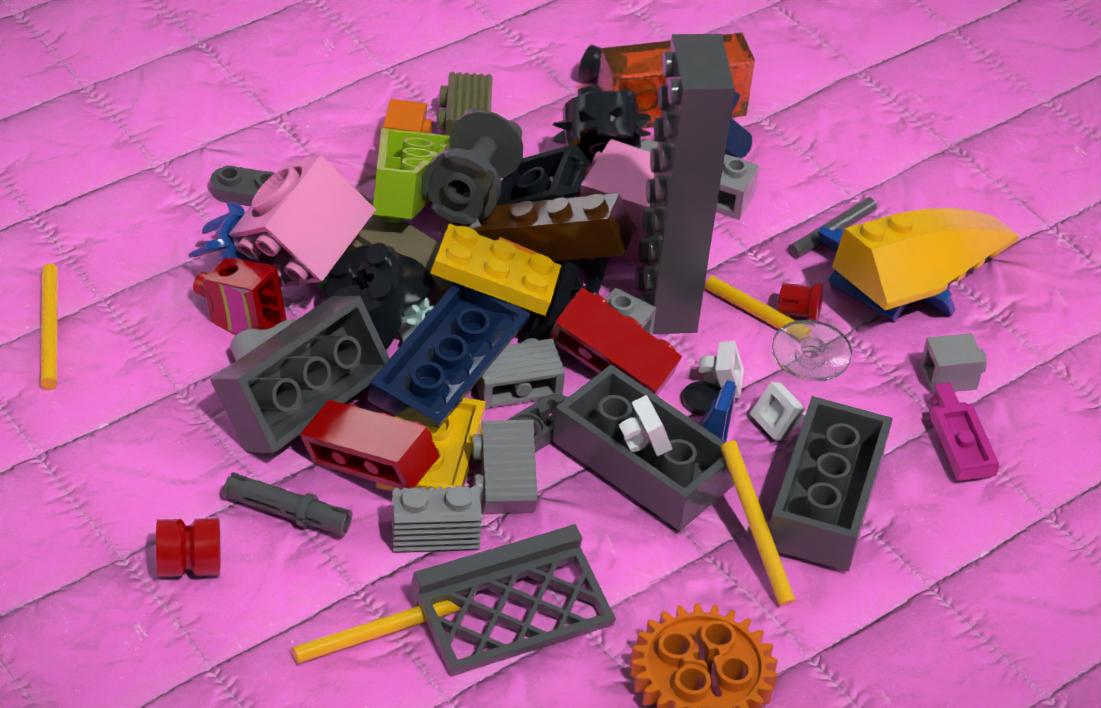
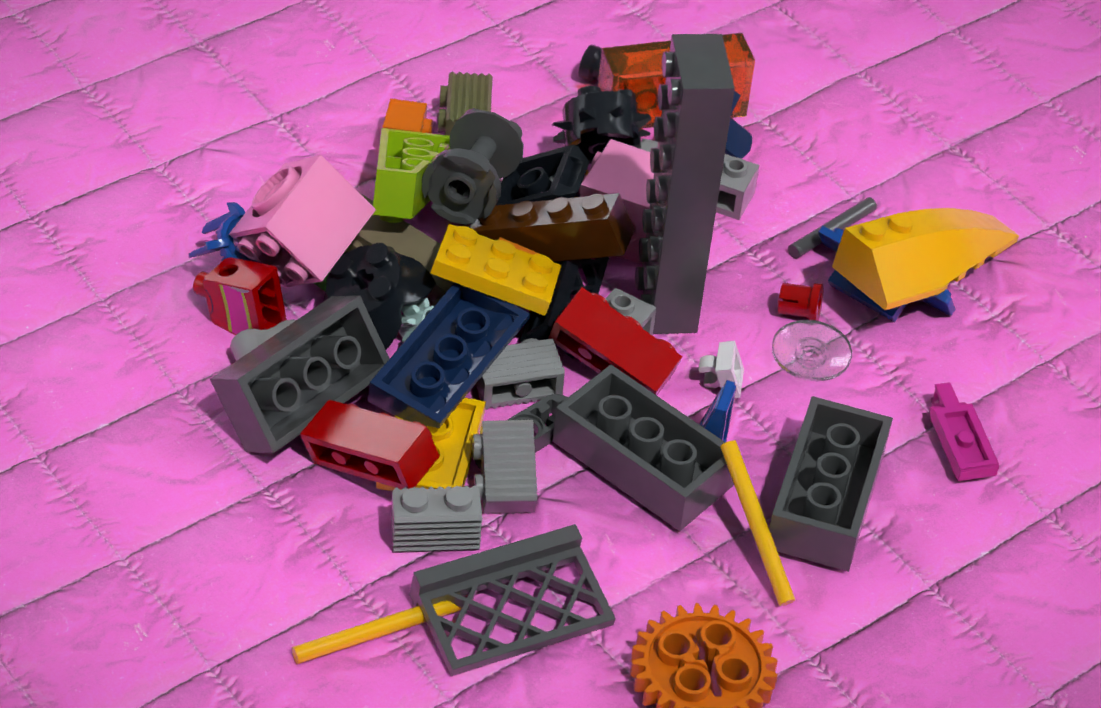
yellow bar [41,263,58,390] -> none
red wheel [156,518,221,577] -> none
dark grey plate [211,165,275,206] -> none
dark grey pin [223,472,352,537] -> none
white tile [619,395,673,457] -> none
black piece [682,381,720,416] -> none
yellow bar [705,275,812,343] -> none
white tile [750,382,806,440] -> none
brick [920,333,987,394] -> none

